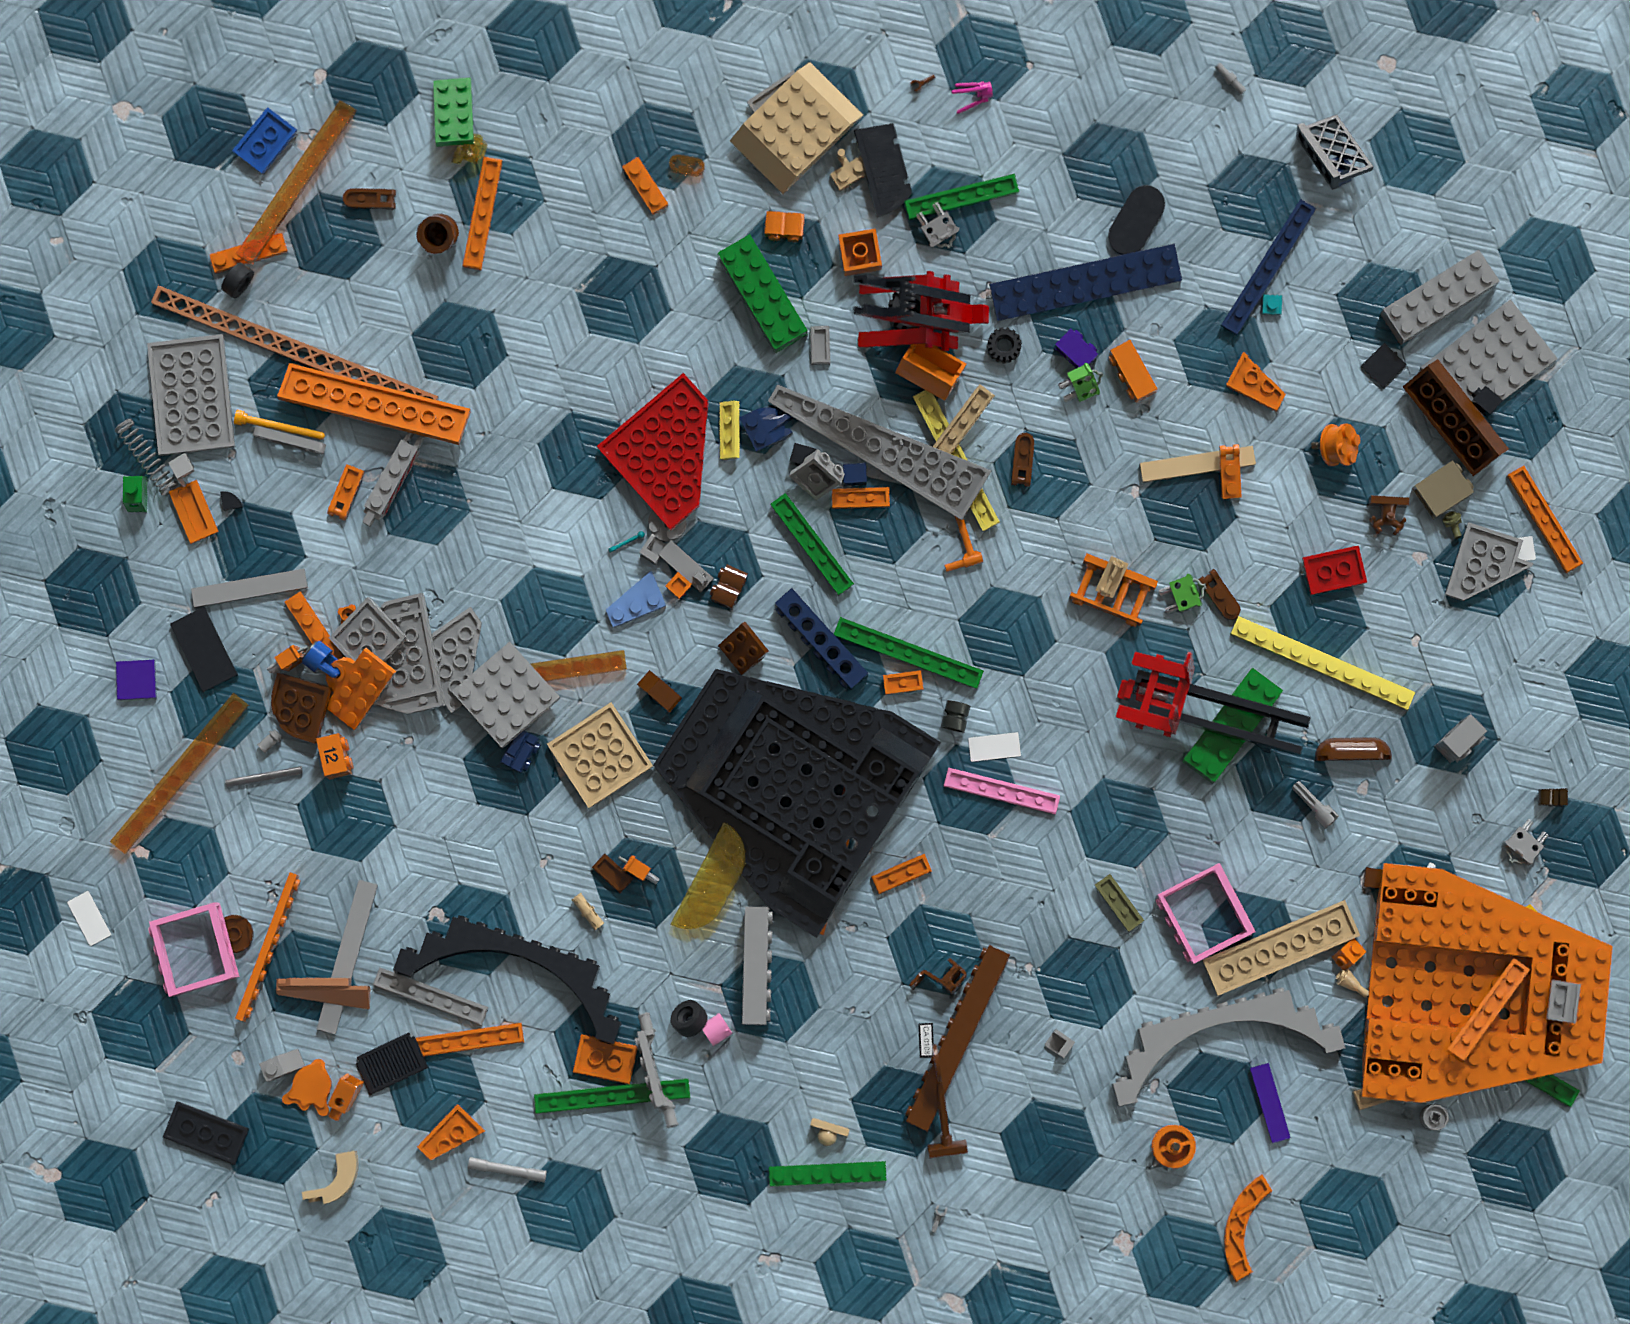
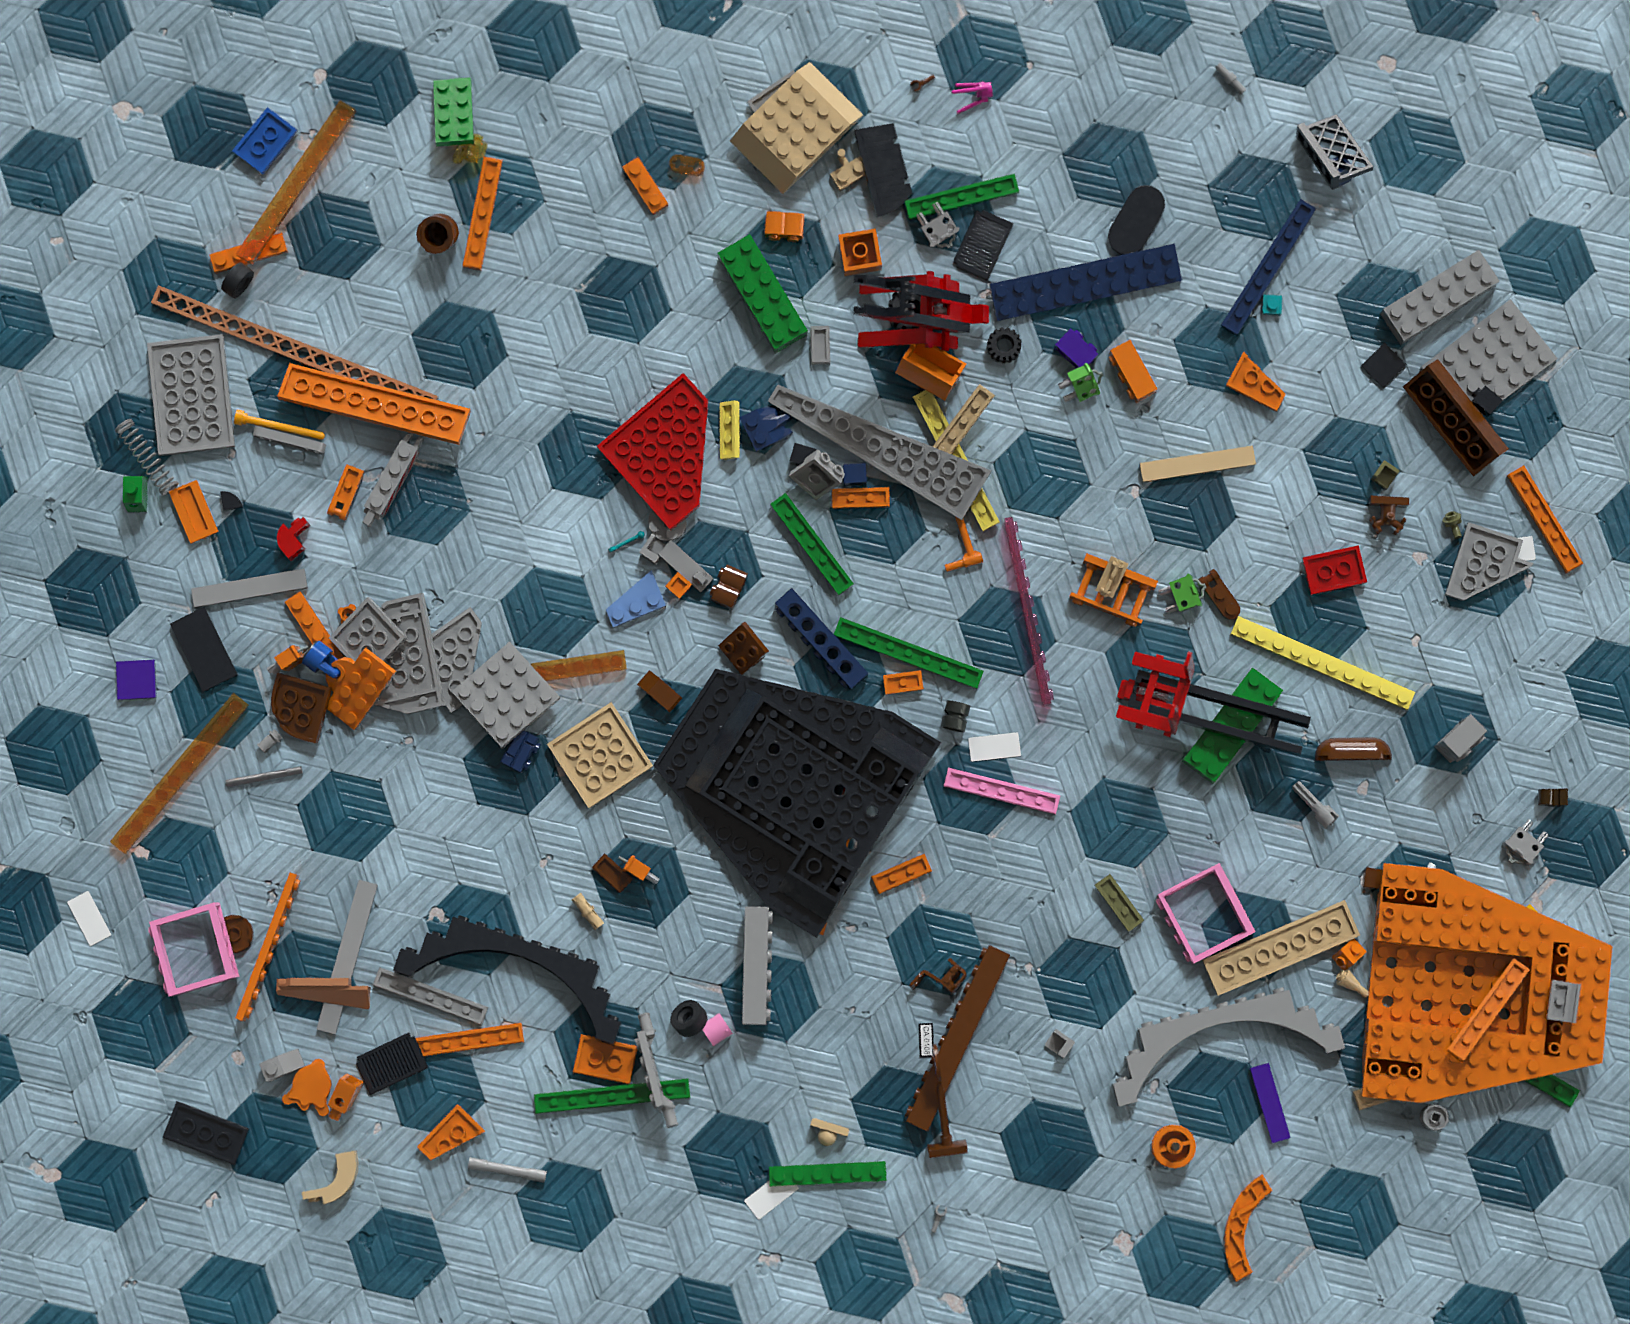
light grey panel [168,453,194,487] -> none
orange brick [316,733,354,780] -> none
reddish brown plate [343,188,396,210] -> none
clear yellow plate [670,822,745,929] -> none
reddish brown plate [1011,433,1035,487] -> none
orange plate [1219,444,1242,499] -> none
orange wheel [1311,423,1360,466] -> none
dark tan brick [1412,460,1474,520] -> none
none -> red brick [277,517,310,561]
none -> white sticker [744,1181,799,1220]
none -> black window [953,210,1014,281]
none -> clear pink plate [1004,517,1054,707]
none -> olive panel [1371,460,1400,490]

